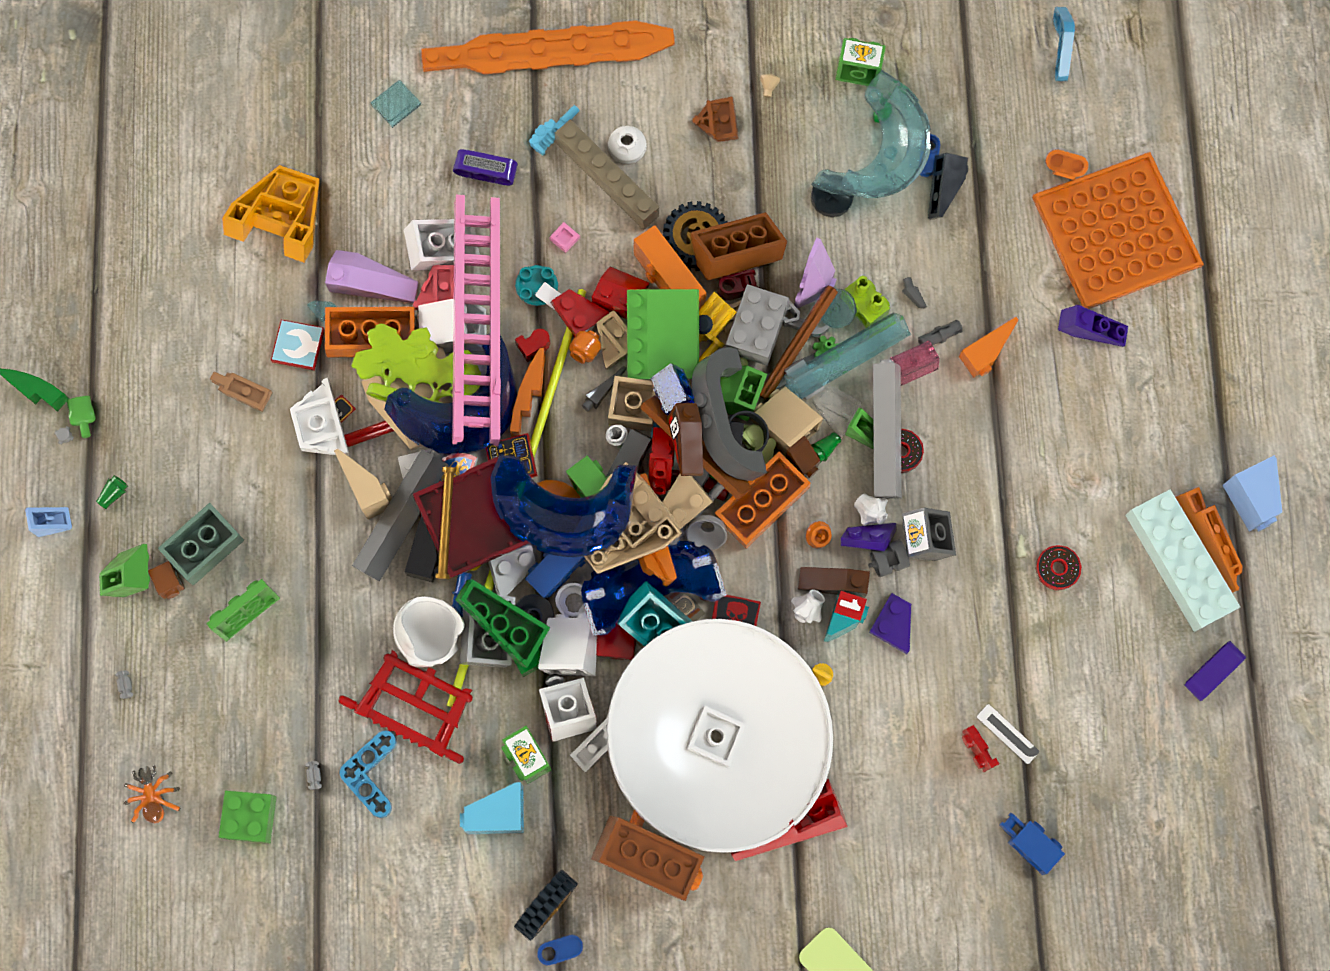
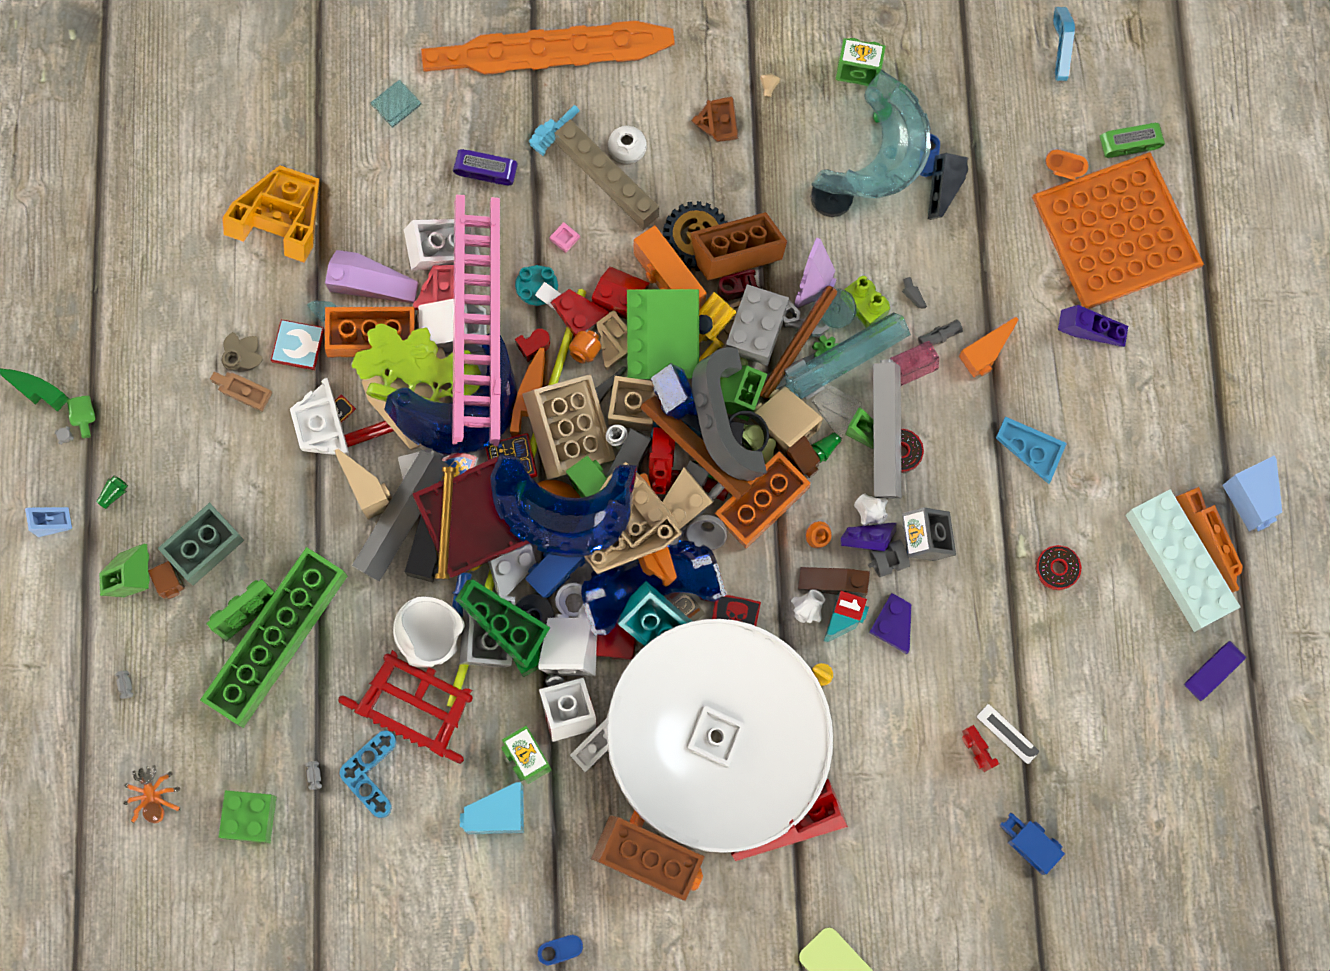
black wheel [514,870,578,941] -> none
reddish brown slope [667,403,703,476] -> none
none -> bright green brick [200,547,348,728]
none -> dark tan plate [221,332,263,371]
none -> tan slope [522,374,615,479]
none -> dark azure wing [996,416,1067,484]
none -> bright green beam [1100,123,1165,158]

